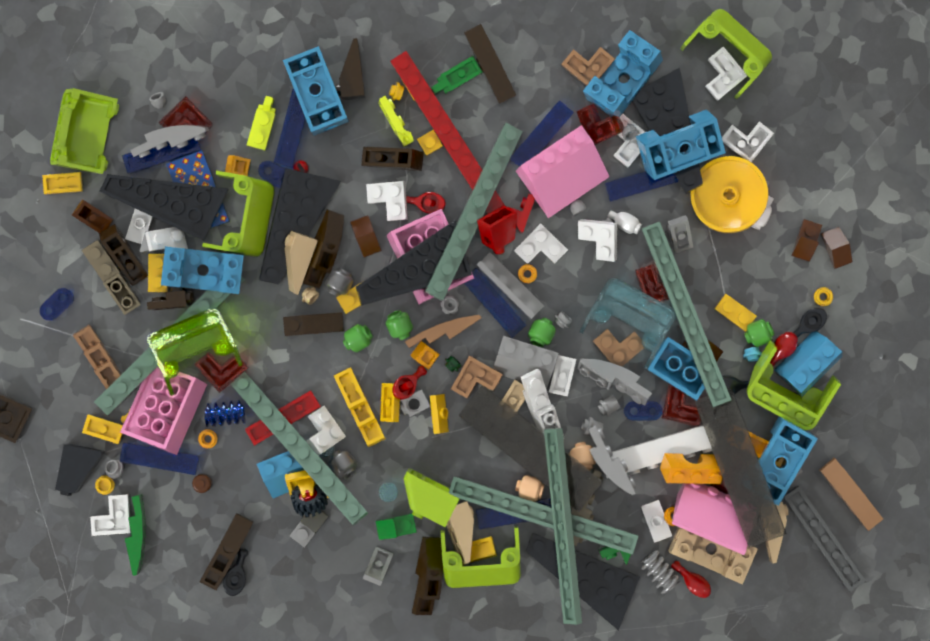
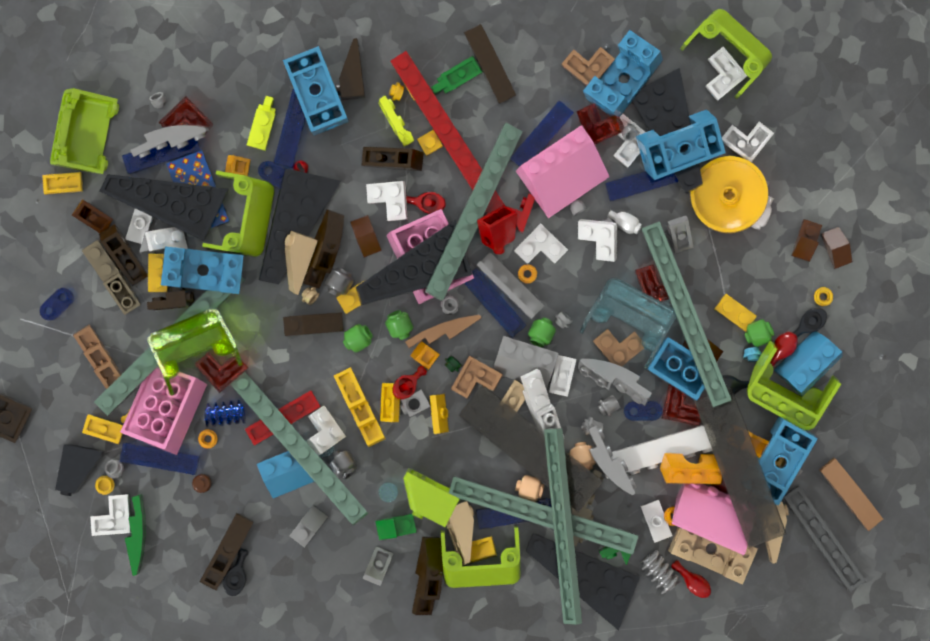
plate [285,470,329,517] -> none

